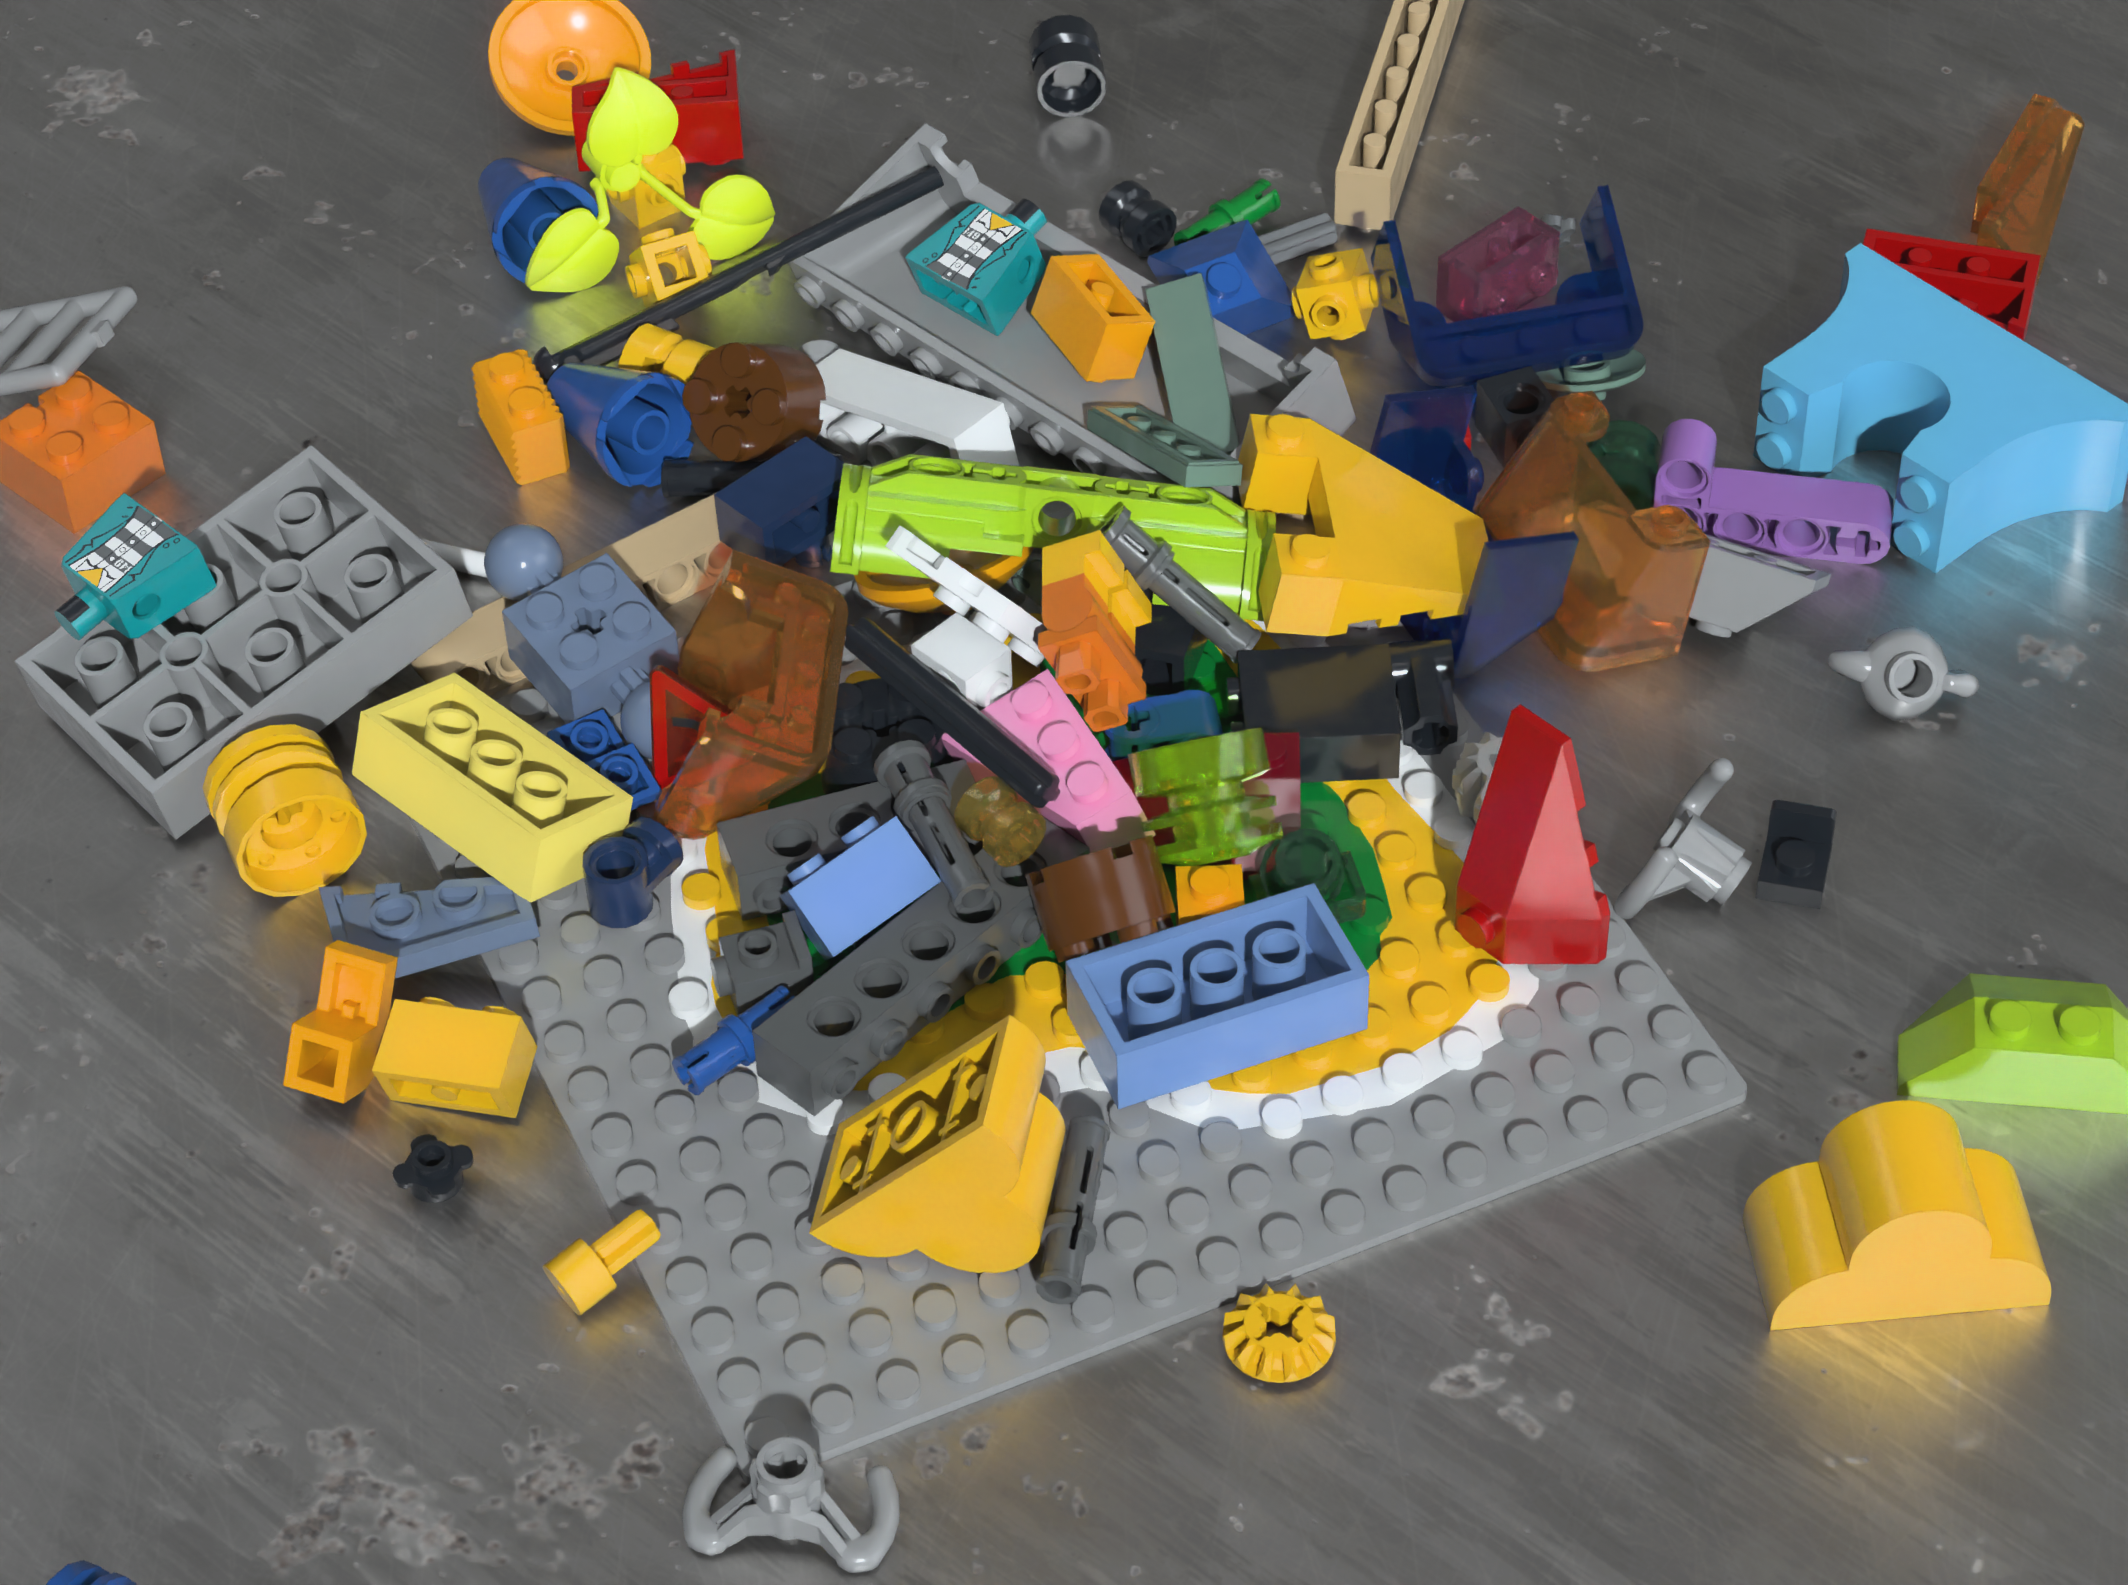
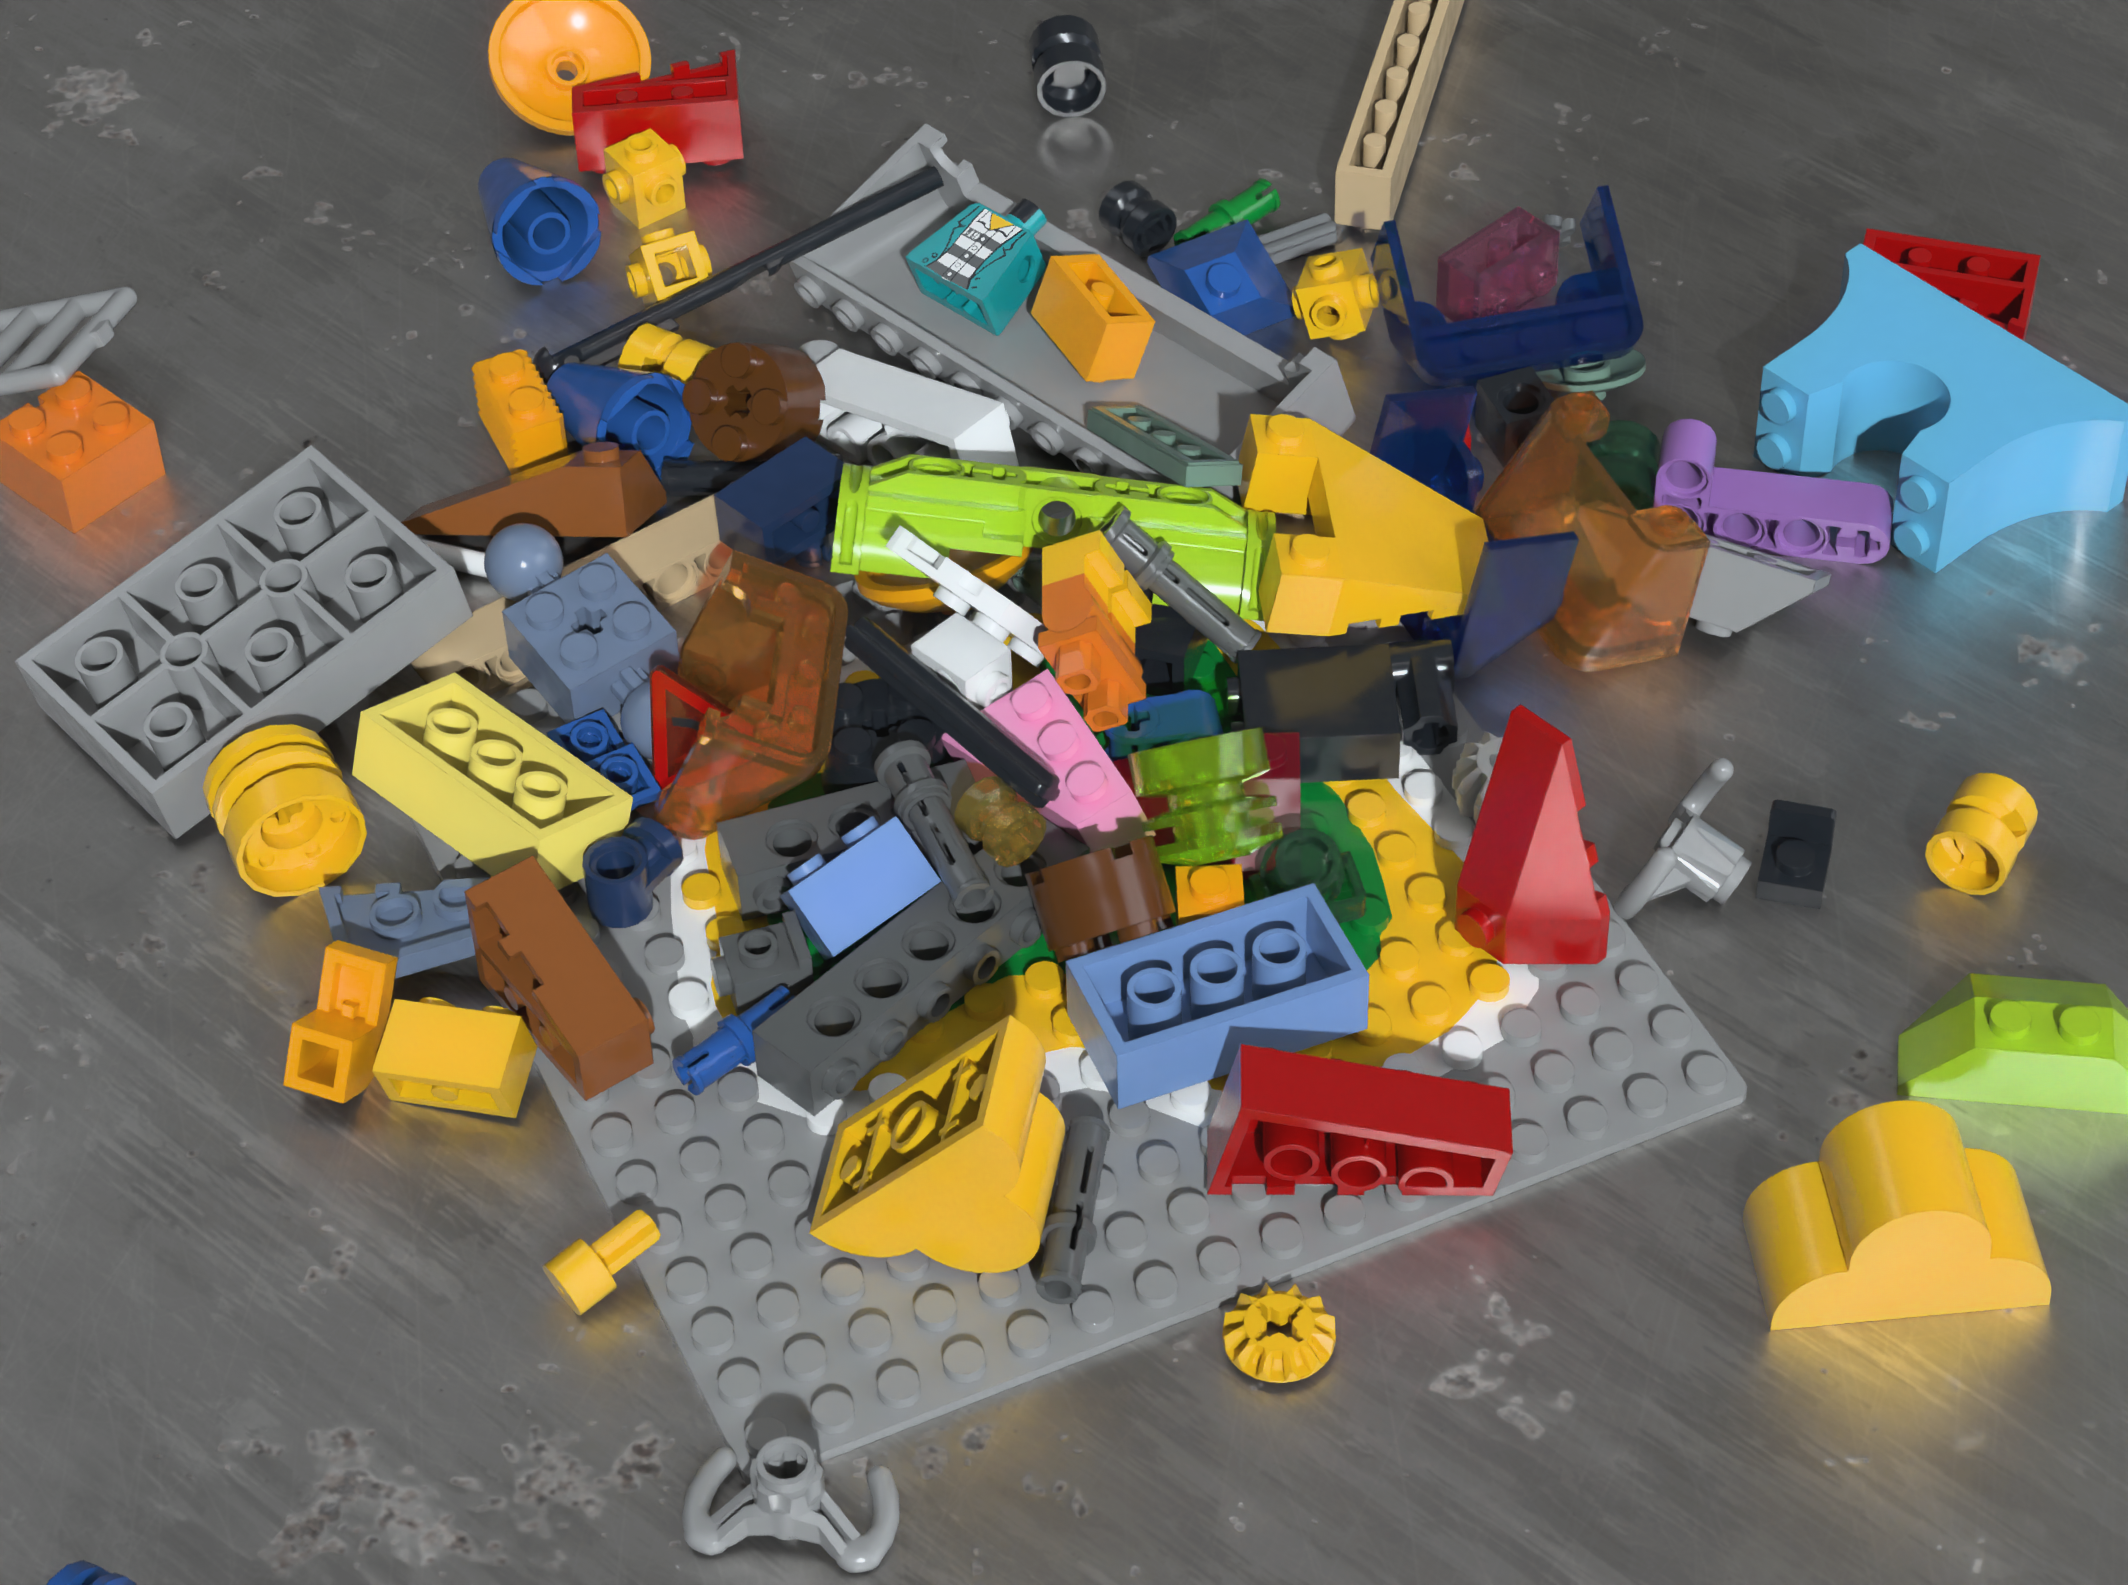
teal torso [54,493,217,640] -> none
black plate [393,1134,474,1203] -> none
neon yellow plant [525,67,776,293] -> none
sand green tile [1145,273,1241,455] -> none
light grey piece [1828,626,1979,721] -> none
clear orange wedge [1971,93,2085,286] -> none
none -> dark orange wedge [401,442,667,537]
none -> dark orange wedge [464,855,655,1101]
none -> red wedge [1207,1044,1513,1196]
none -> yellow wheel [1925,773,2038,895]

